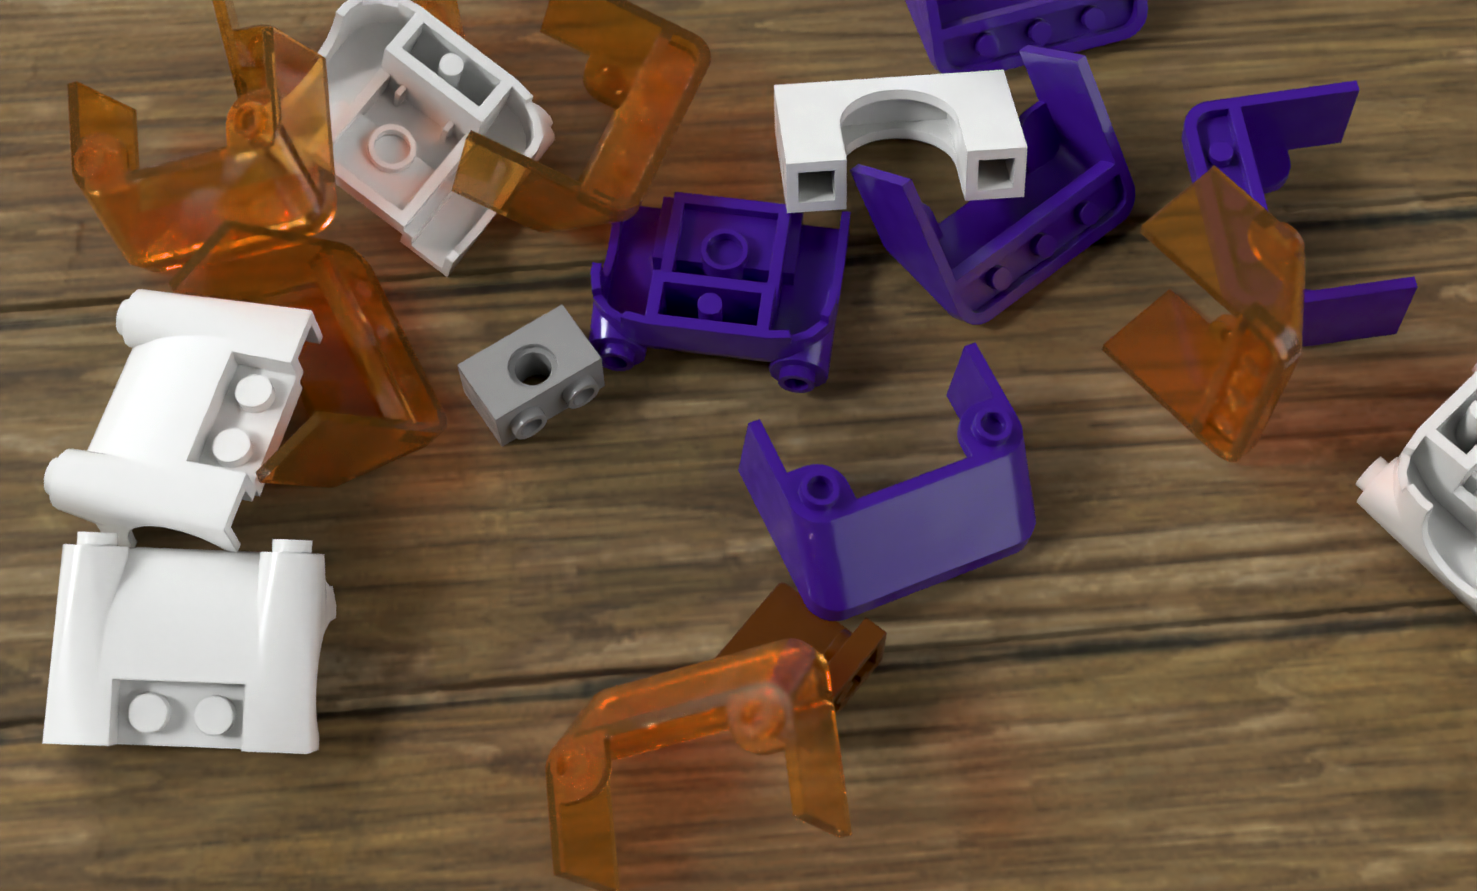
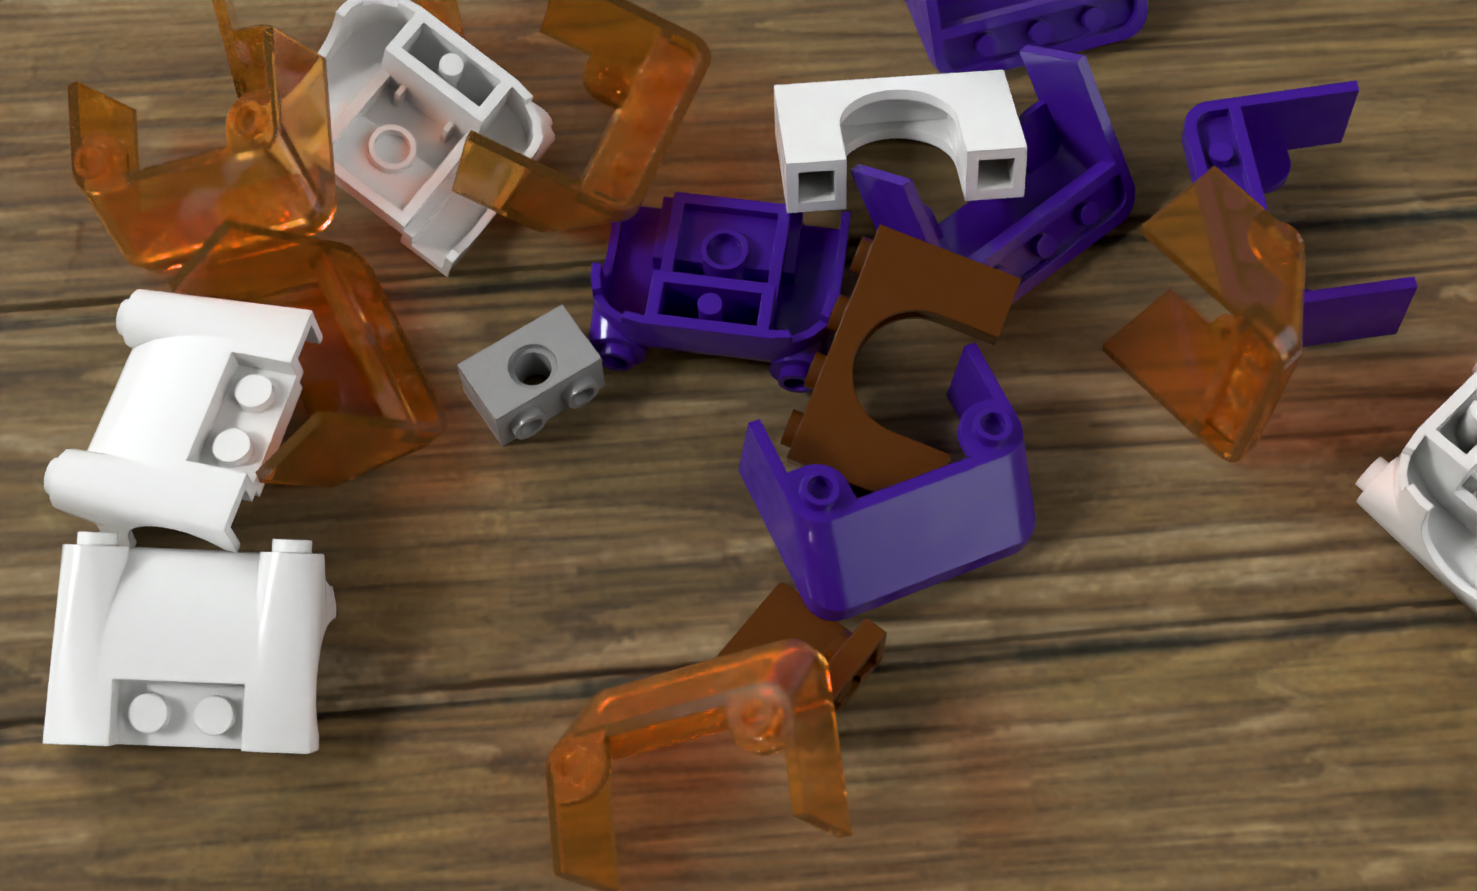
none -> reddish brown arch [780,224,1021,494]

